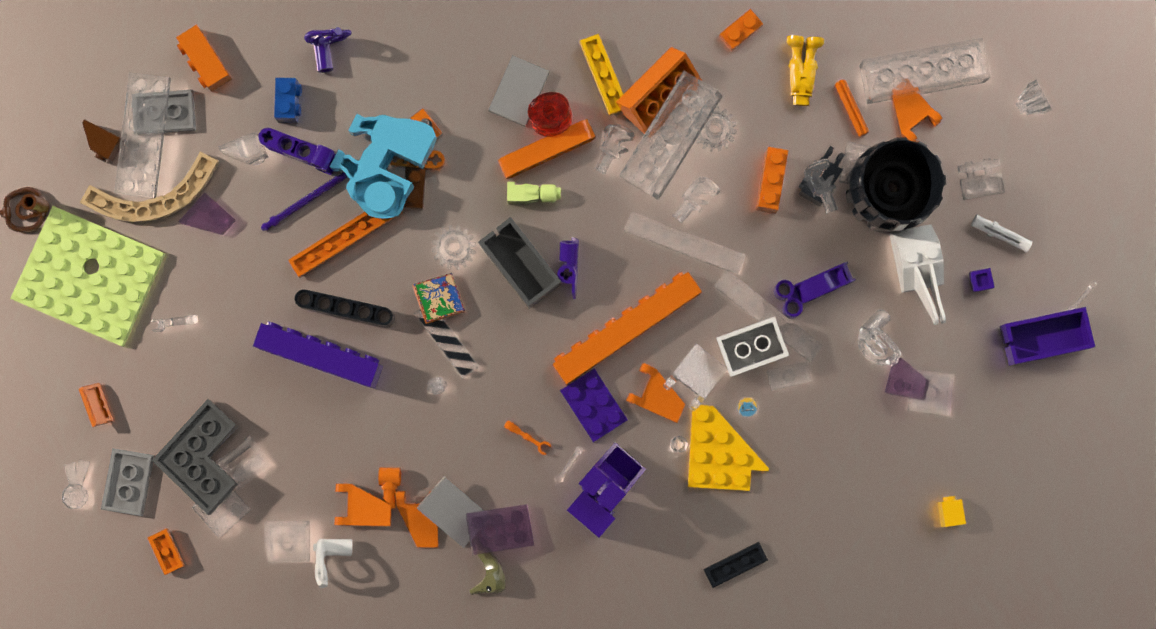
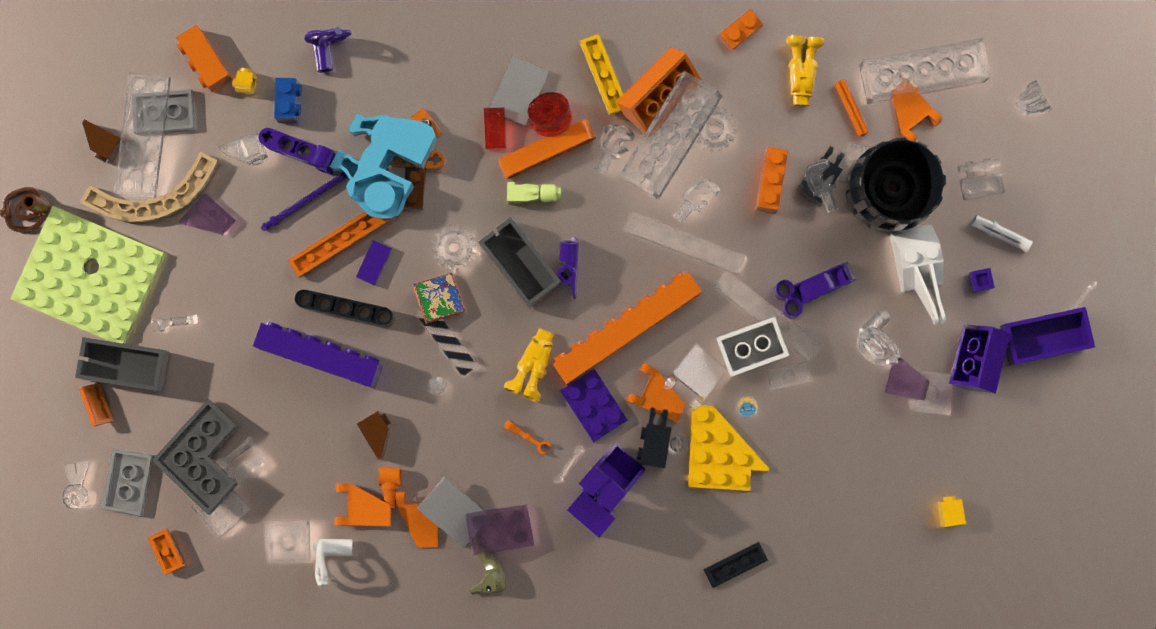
none -> dark grey piece [75,337,169,392]
none -> yellow plate [232,68,258,95]
none -> dark purple tile [356,240,392,286]
none -> reddish brown slope [357,411,391,460]
none -> clear red plate [484,107,507,149]
none -> yellow piece [504,329,554,402]
none -> black hinge [637,407,672,468]
none -> dark purple brick [949,324,1010,394]

